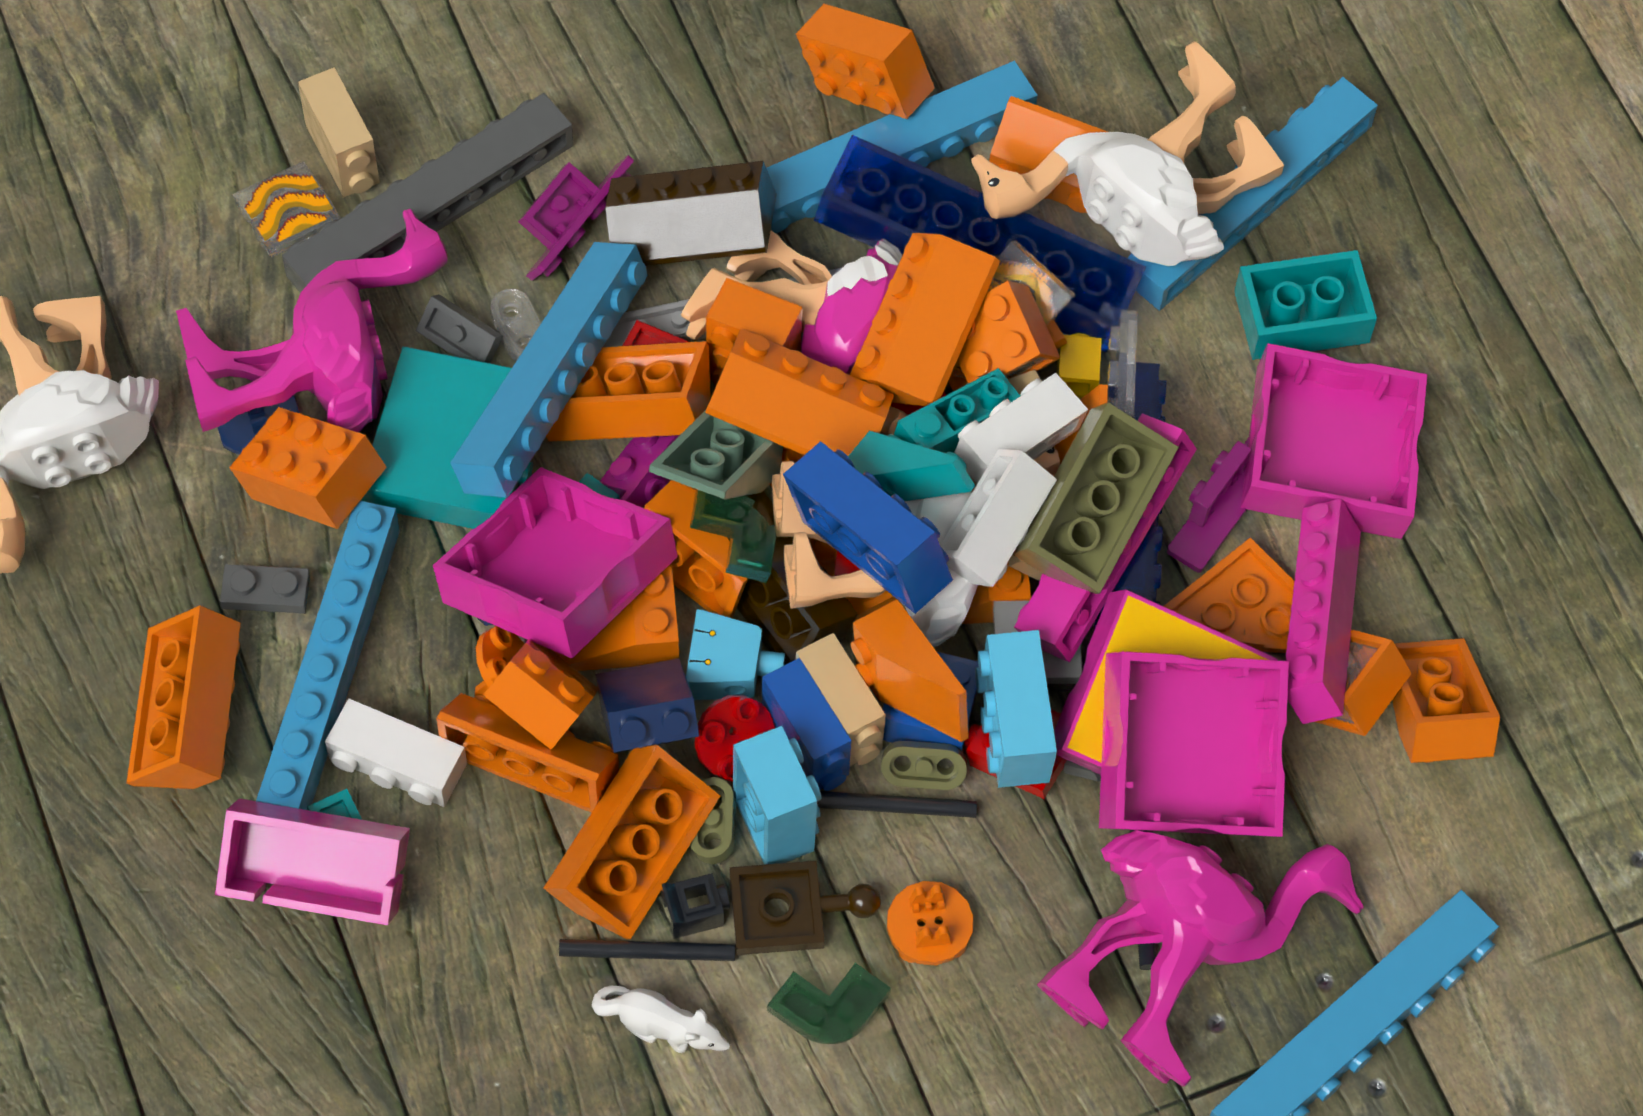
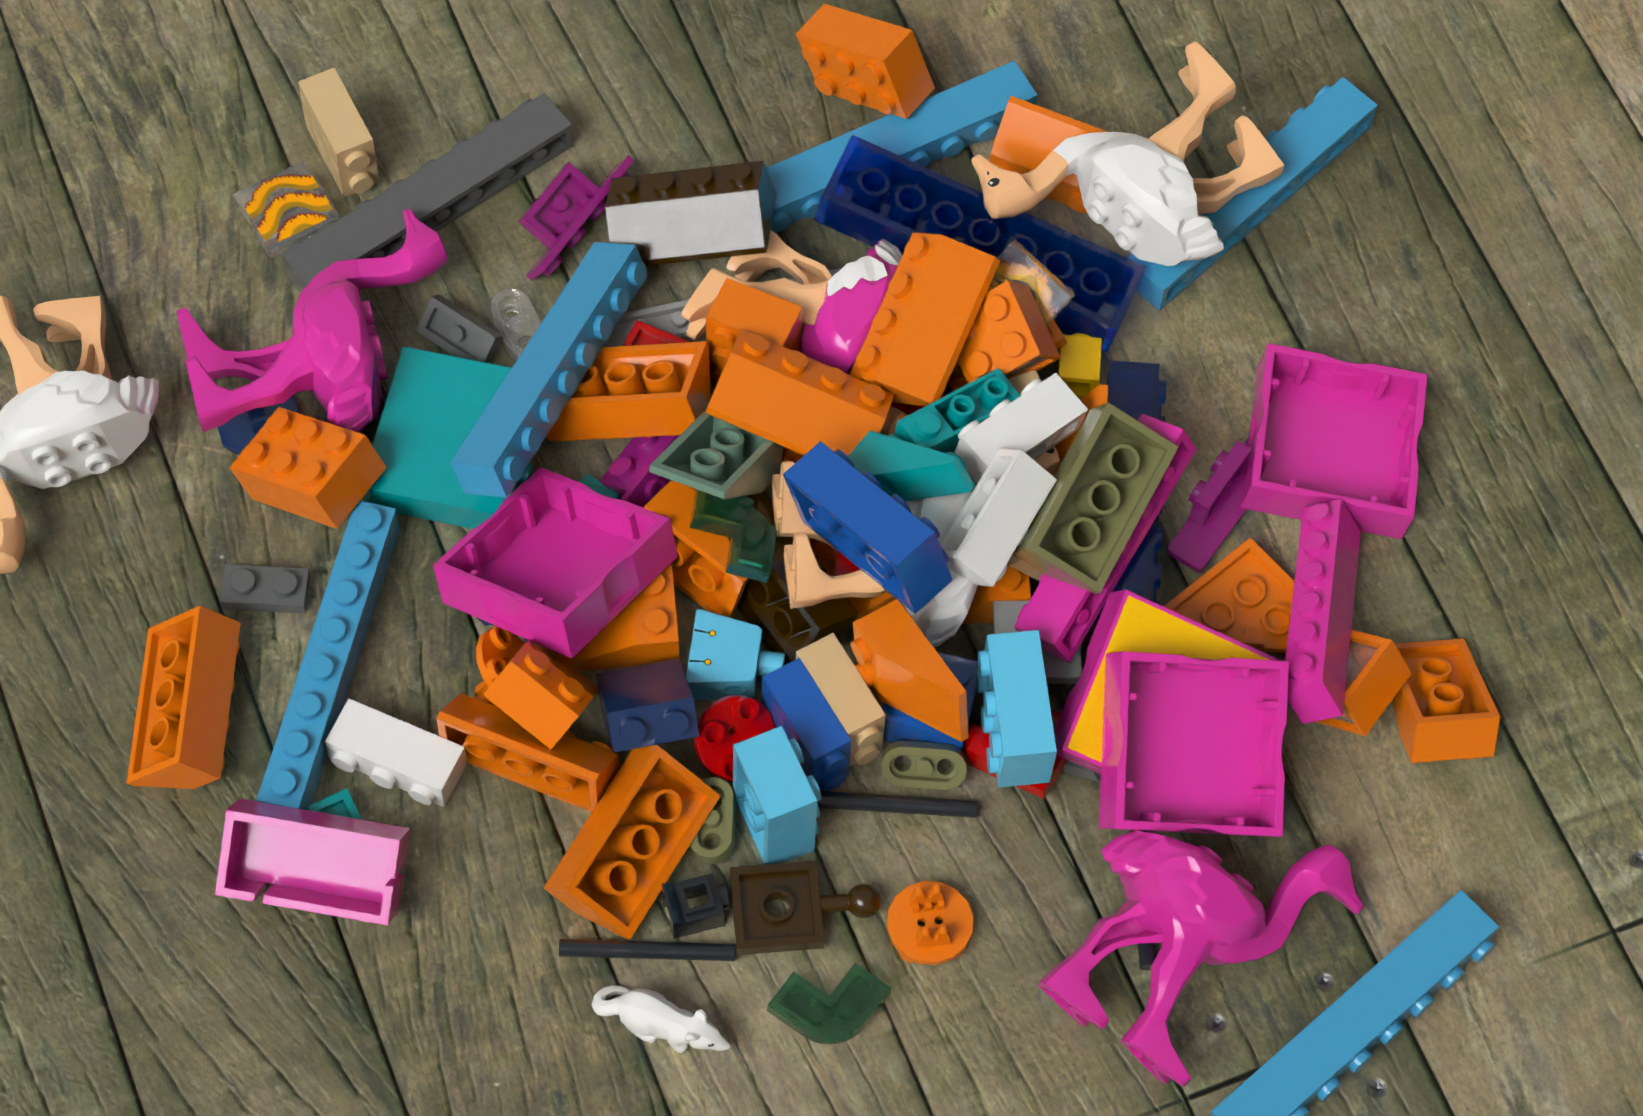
clear plate [1107,310,1138,418] -> none
teal brick [1234,250,1377,360] -> none

